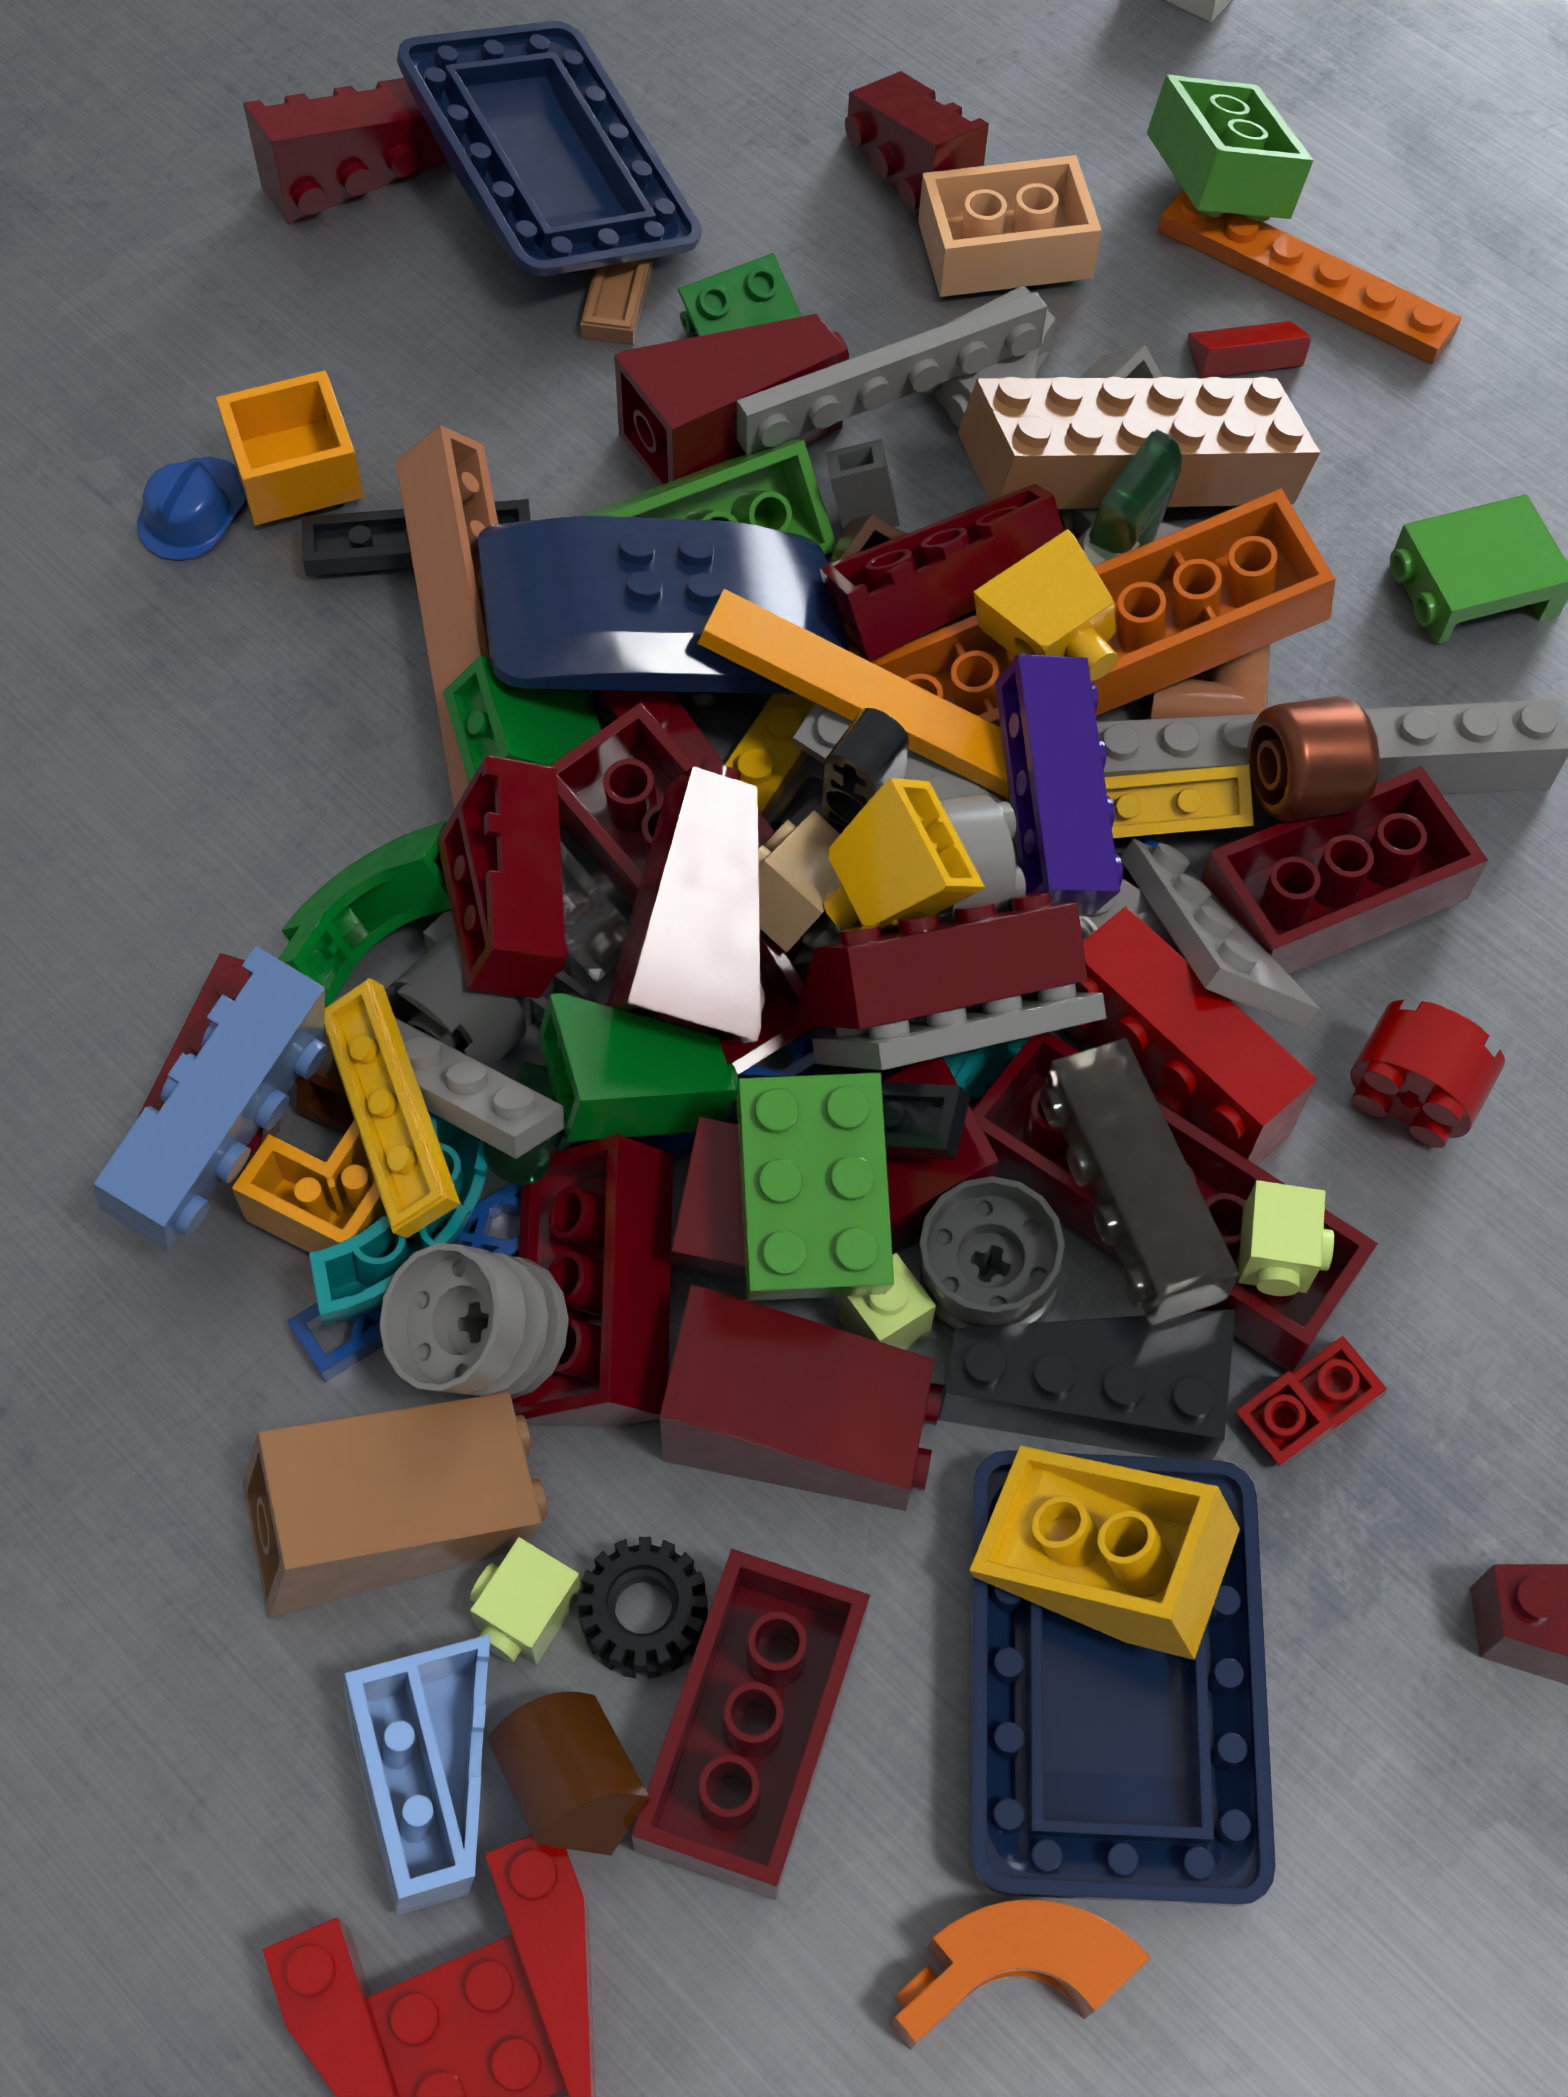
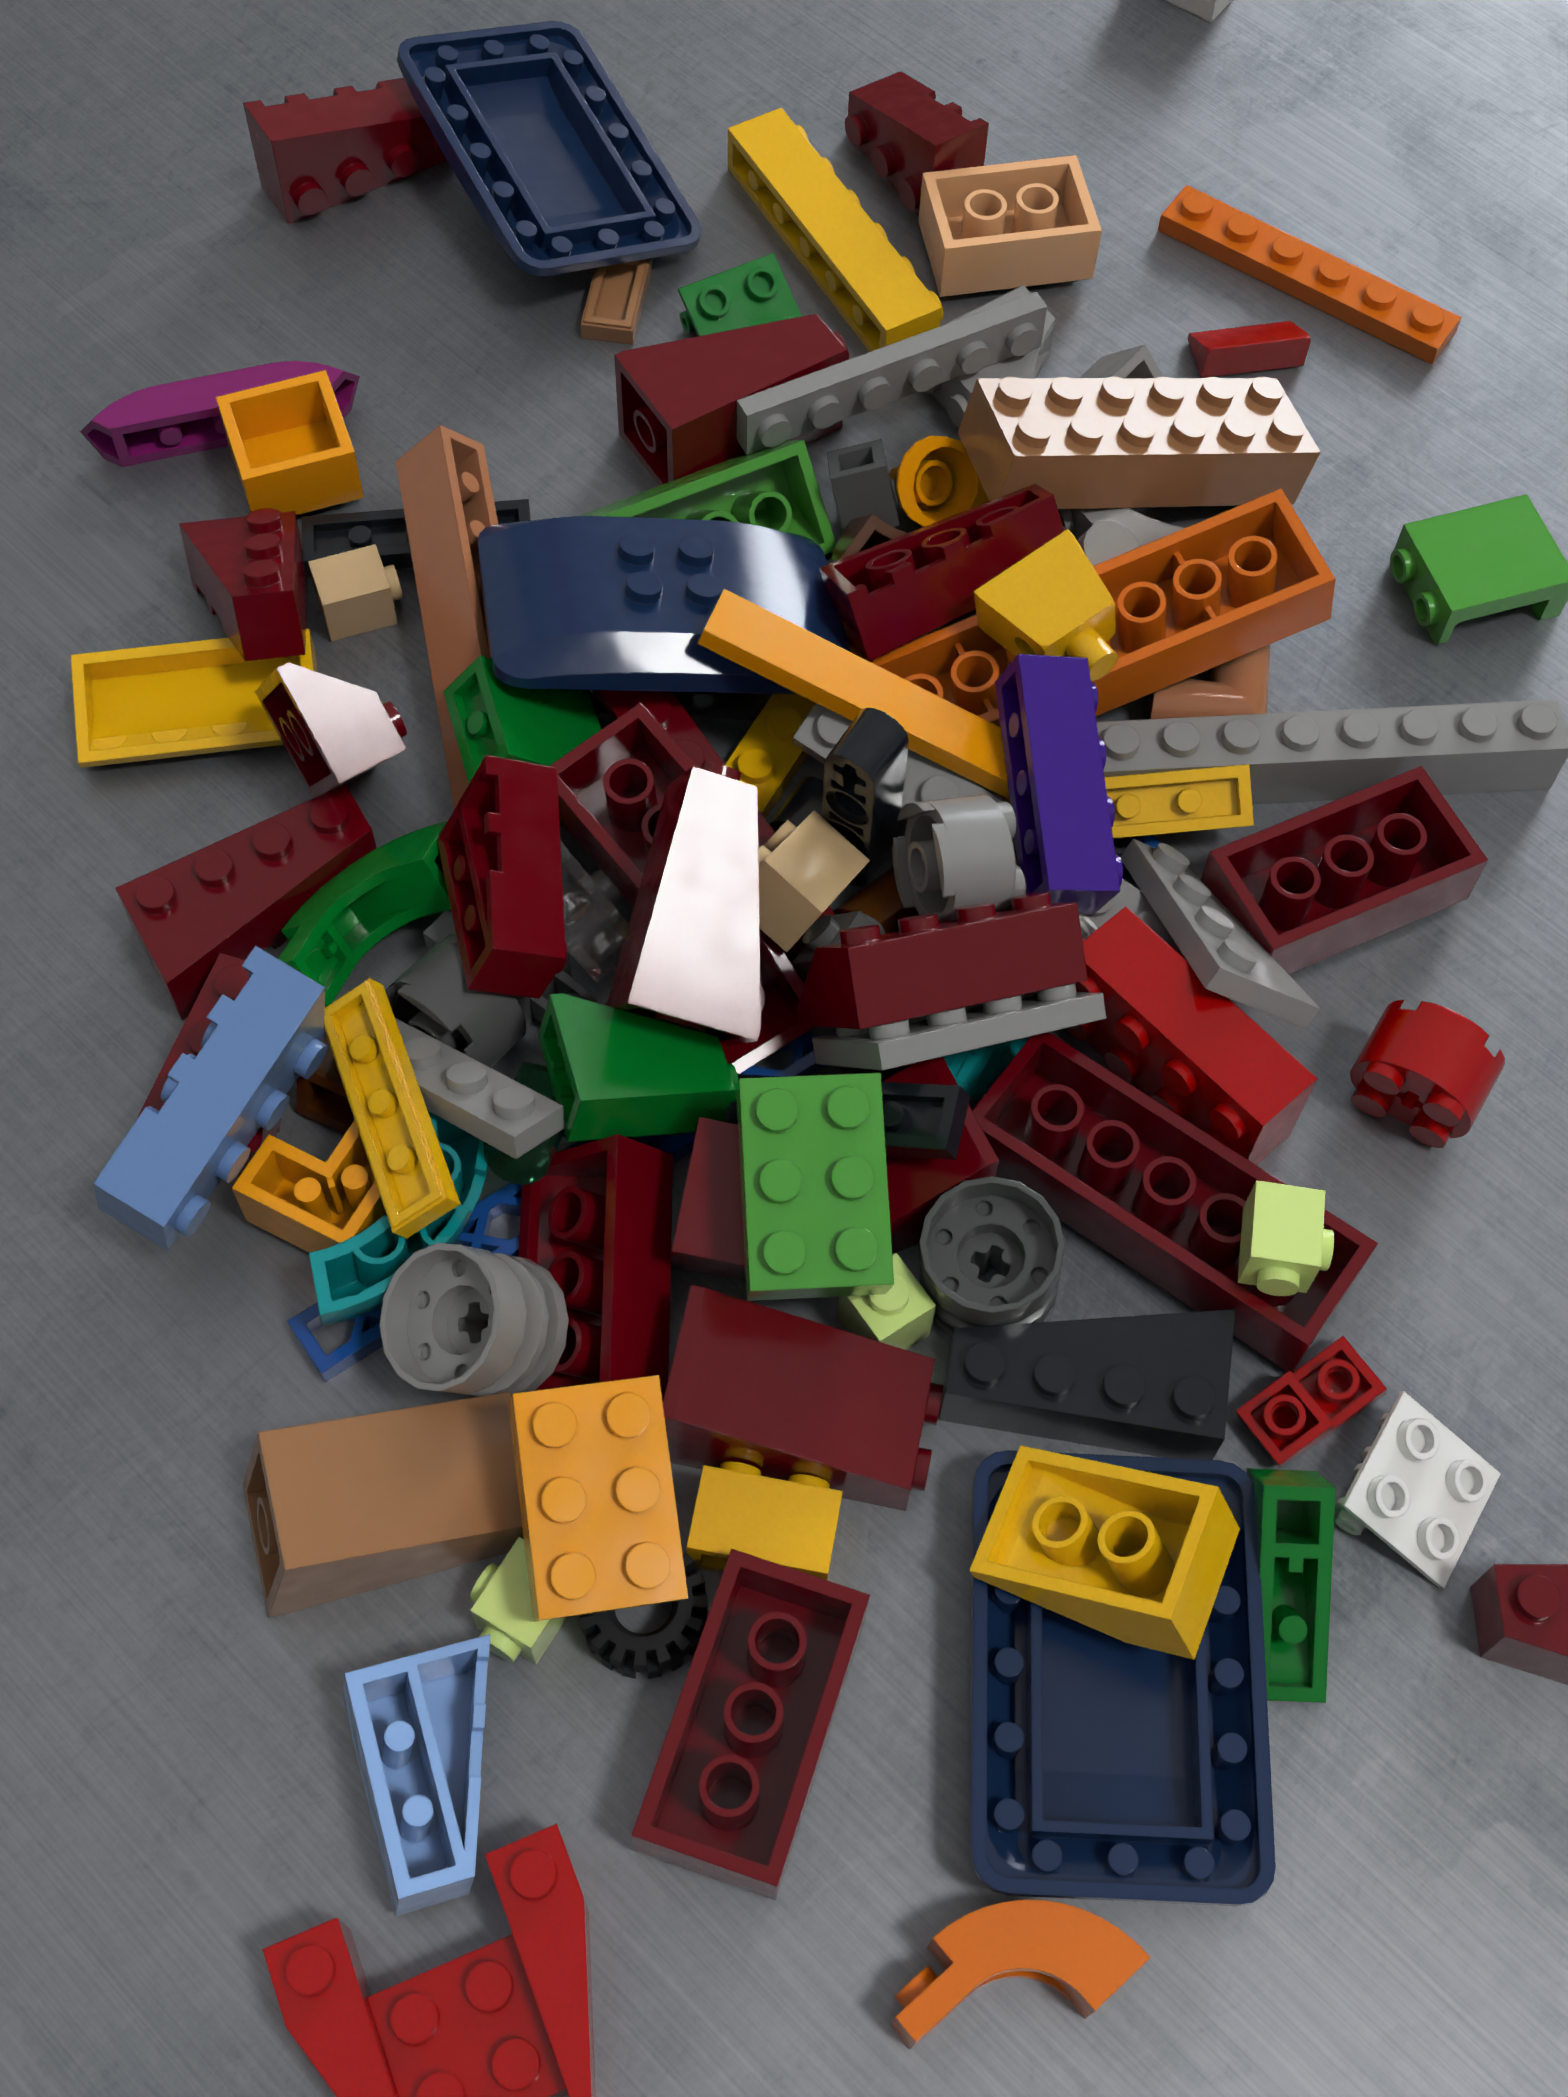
blue piece [137,457,246,561] -> none
reddish brown brick [487,1692,649,1856] -> none
yellow torso [824,778,985,930] -> none
clear smoke brick [1040,1038,1239,1326] -> none
clear green brick [1089,429,1182,554] -> none
bright green brick [1147,74,1314,221] -> none
copper head [1247,696,1380,822] -> none
none -> yellow slope [71,629,318,768]
none -> magenta brick [80,361,360,467]
none -> dark red wedge [115,784,377,1020]
none -> dark red wedge [179,508,307,661]
none -> slope [255,662,407,798]
none -> tan brick [308,544,403,641]
none -> light orange brick [508,1375,688,1622]
none -> yellow brick [686,1461,843,1580]
none -> yellow brick [728,107,944,352]
none -> light orange piece [890,435,989,527]
none -> green slope [1246,1468,1336,1703]
none -> white hinge [1335,1391,1501,1589]

